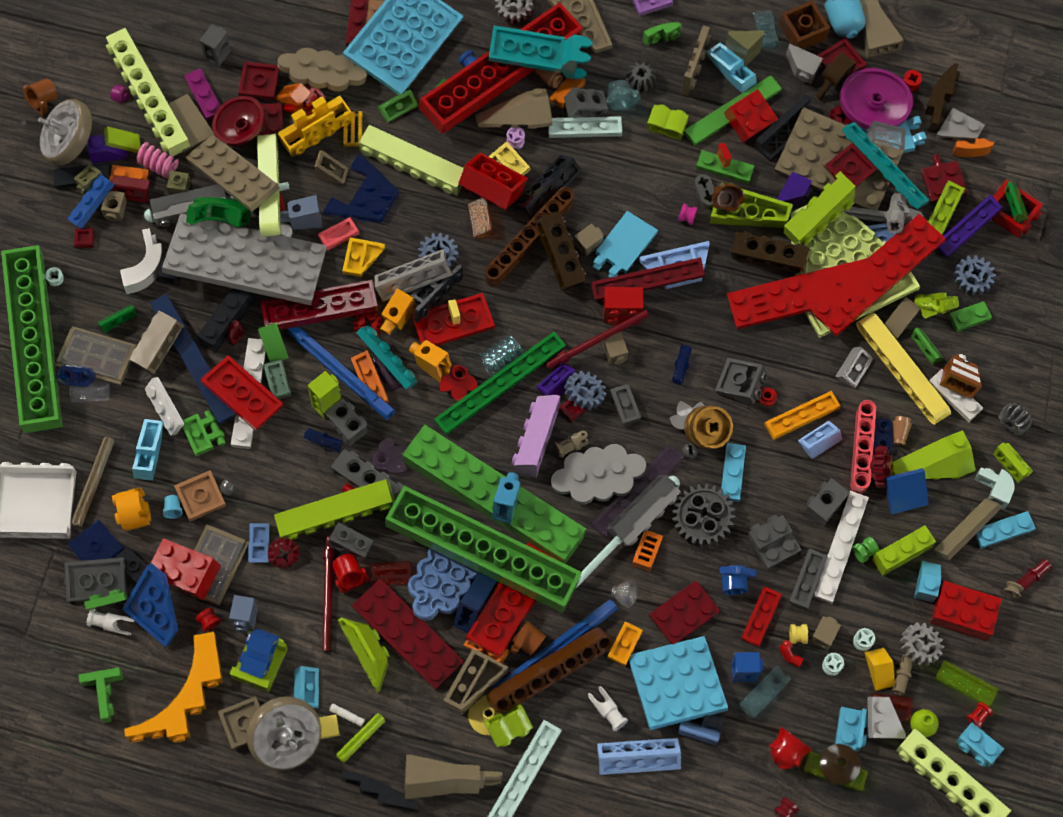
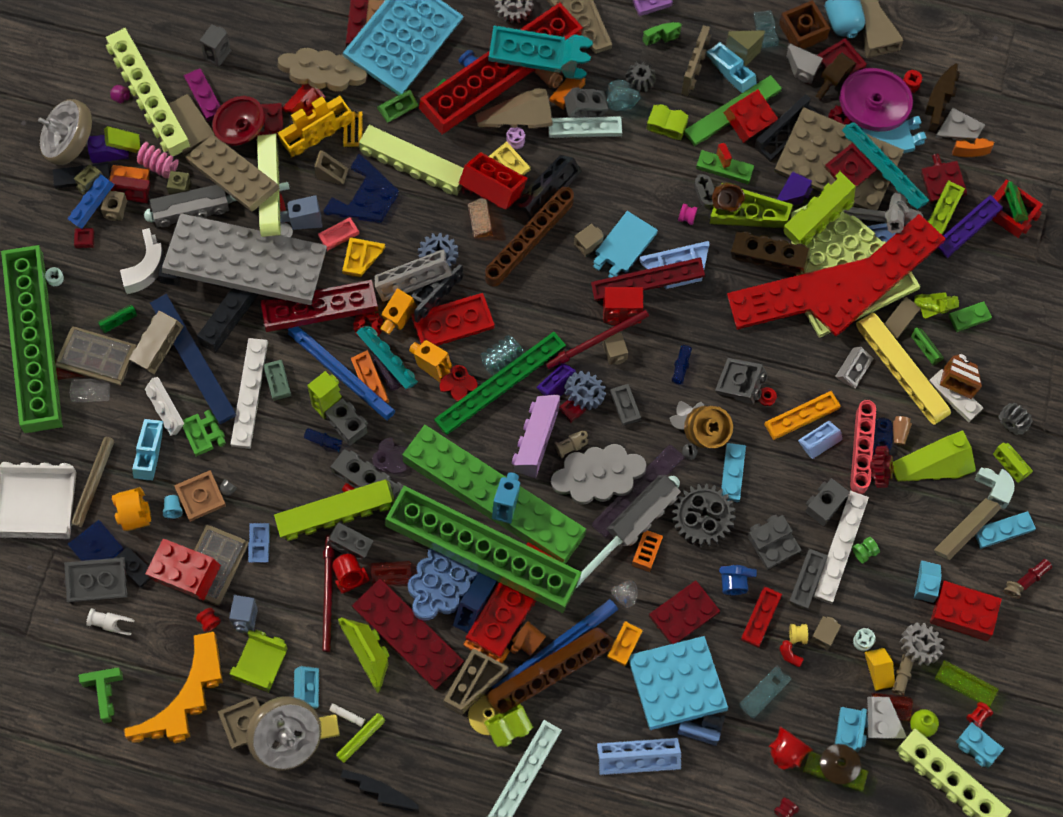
dark orange piece [23,78,57,116] -> none
clear blue plate [56,365,96,387] -> none
bright green plate [84,589,128,609] -> none
blue plate [122,563,178,647] -> none
green arch [186,197,251,228] -> none
red plate [201,355,283,431] -> none
dark red tile [227,319,246,346] -> none
dark red plate [238,61,280,101] -> none
blue piece [239,628,279,679] -> none
bright green slope [258,323,289,362] -> none
dark red gear [268,538,300,569] -> none
orange slope [275,83,310,105] -> none
dark tan piece [405,755,502,799] -> none
light yellow tile [448,299,461,325] -> none
dark brown brick [535,211,586,291] -> none
white piece [588,686,628,731] -> none
blue brick [731,652,764,682] -> none
light aqua wheel [822,653,844,676] -> none
clear slope [867,121,905,150] -> none
lime brick [872,526,936,576] -> none
blue tile [885,468,928,514] -> none
sand blue gear [954,255,996,296] -> none

